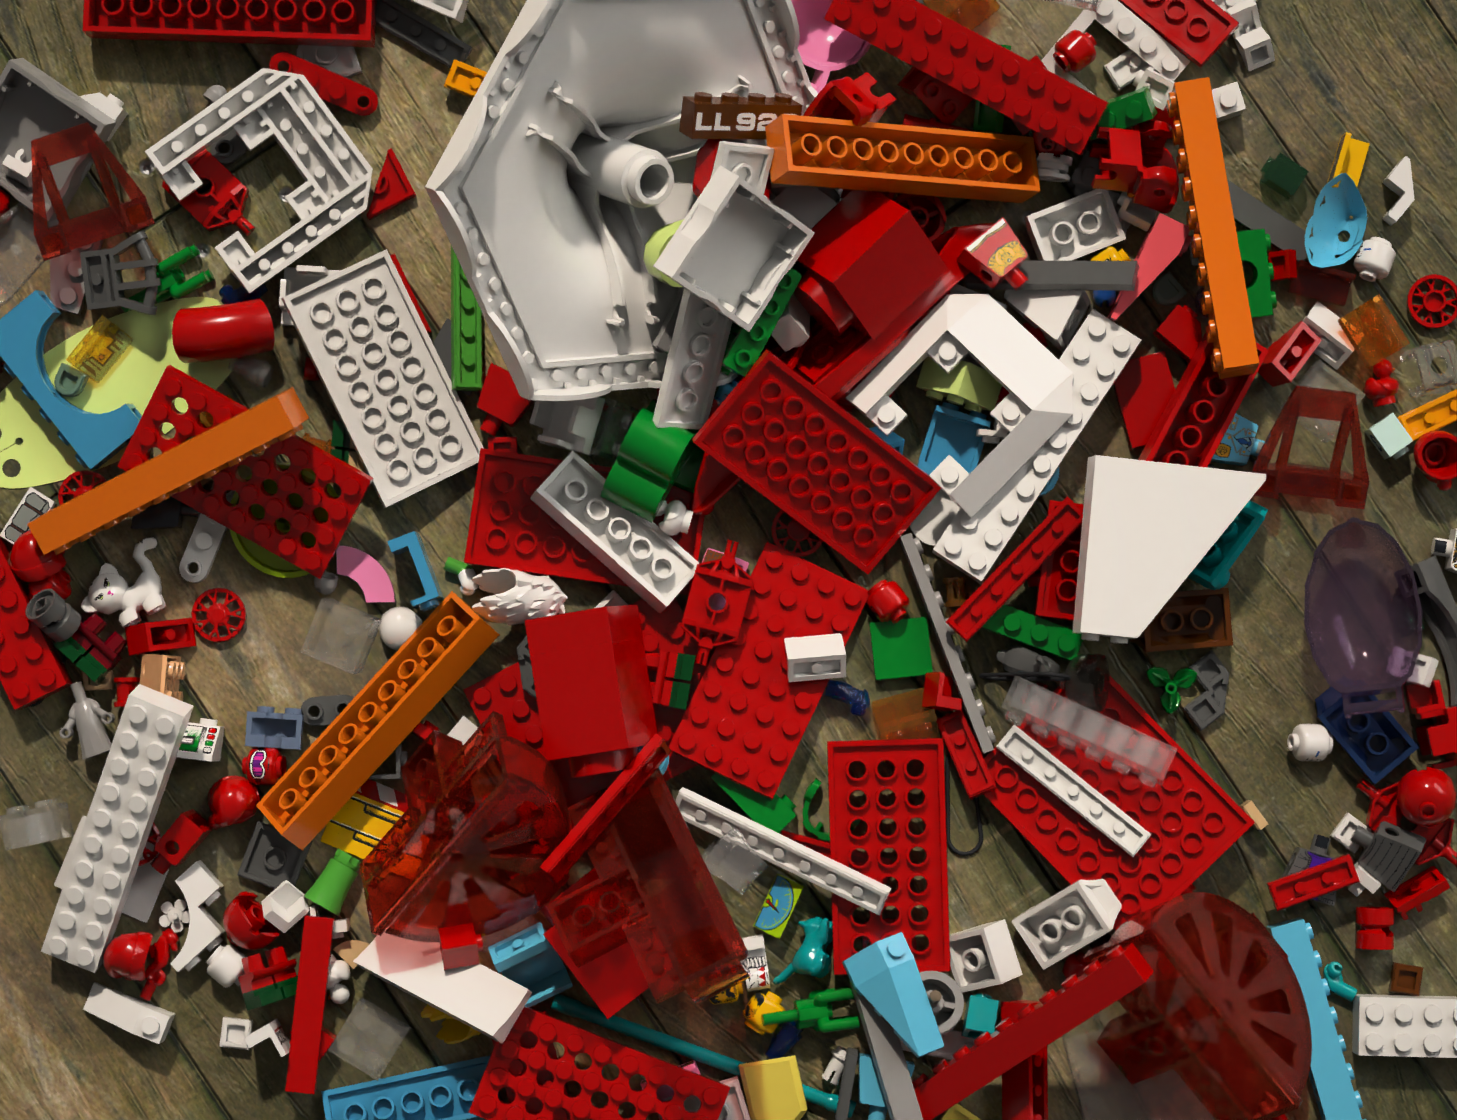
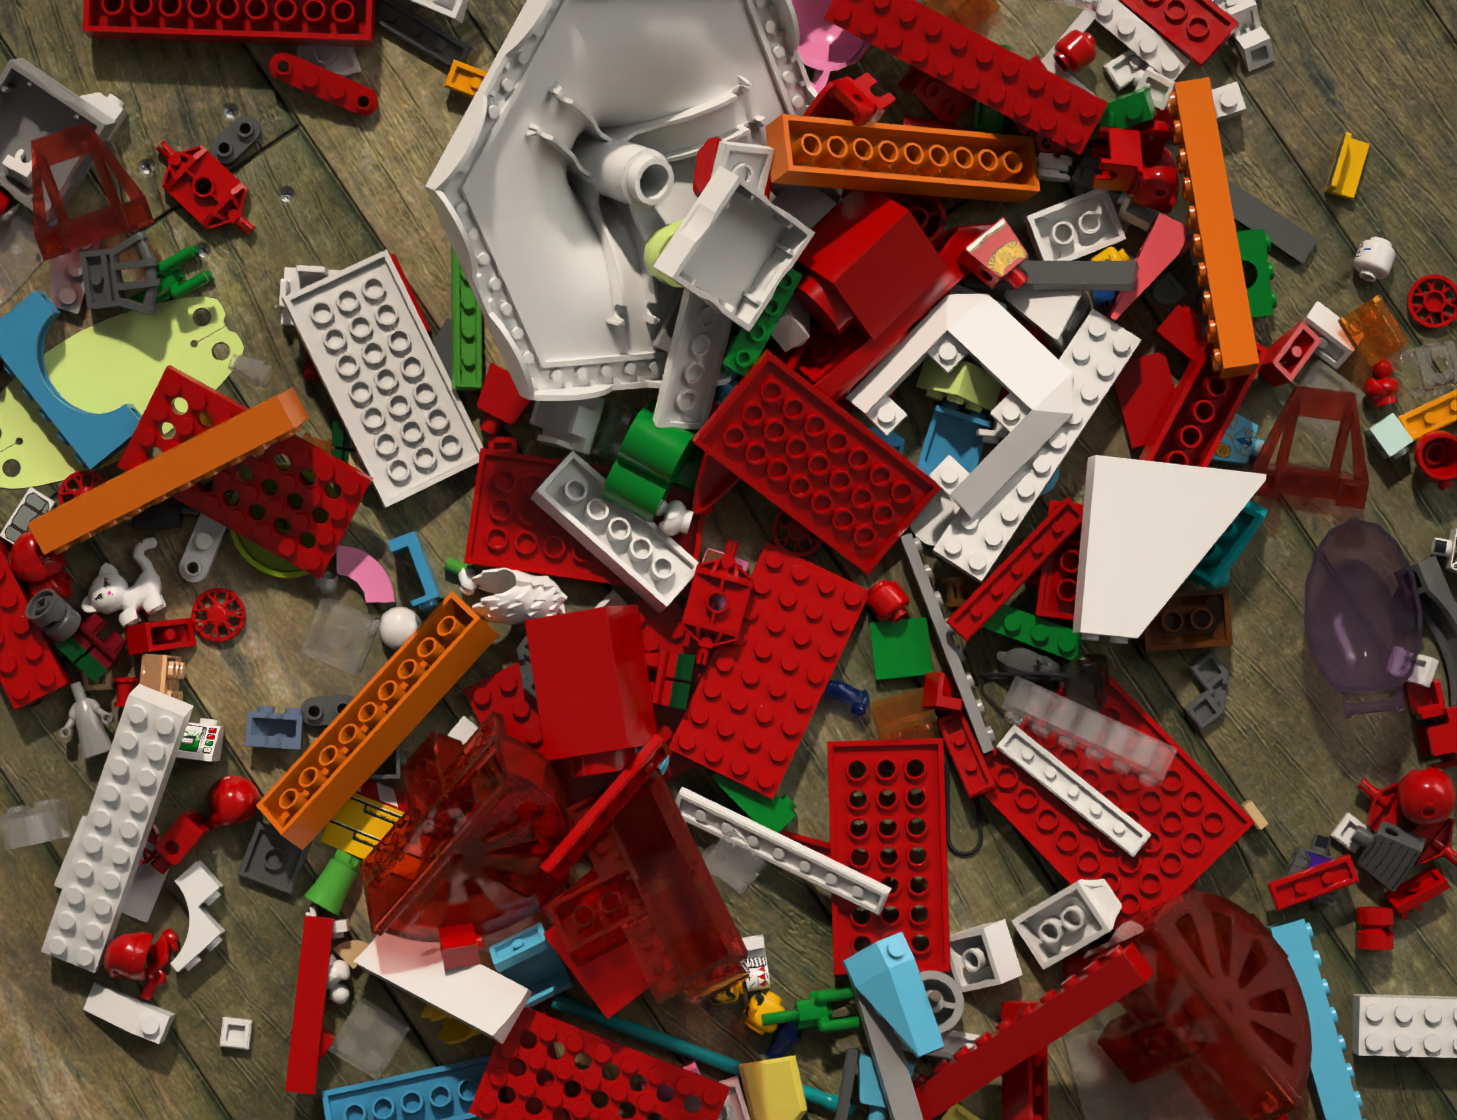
sand green tile [54,363,90,397] -> none
clear yellow panel [66,315,133,383] -> none
white slope [145,68,373,294] -> none
white plant [159,899,189,933] -> none
red brick [172,298,275,363] -> none
light grey hinge [203,85,227,104] -> none
white head [206,945,246,988] -> none
clear blue arm [219,284,269,305] -> none
red cylinder [223,891,280,951] -> none
red hips [238,946,298,1011] -> none
red head [242,747,287,785] -> none
white panel [244,1019,290,1057] -> none
white panel [261,880,309,933] -> none
red tile [367,148,416,220] -> none
red plate [412,721,442,748] -> none
reddish brown brick [679,92,802,139] -> none
slope [753,873,804,939] -> none
teal animal [773,916,832,984] -> none
white panel [784,633,846,682] -> none
green piece [803,778,862,841] -> none
white pin [821,1046,846,1085] -> none
teal brick [961,993,999,1039] -> none
green plant [1146,667,1197,714] -> none
clear green brick [1260,153,1309,200] -> none
red plate [1267,249,1297,282] -> none
white head [1287,724,1333,761] -> none
clear red panel [1288,260,1356,307] -> none
medium azure piece [1304,173,1367,268] -> none
dark blue slope [1315,678,1419,785] -> none
teal arm [1323,961,1357,1002] -> none
white tile [1348,861,1381,897] -> none
white slope [1382,156,1415,226] -> none
reddish brown tile [1388,962,1423,996] -> none

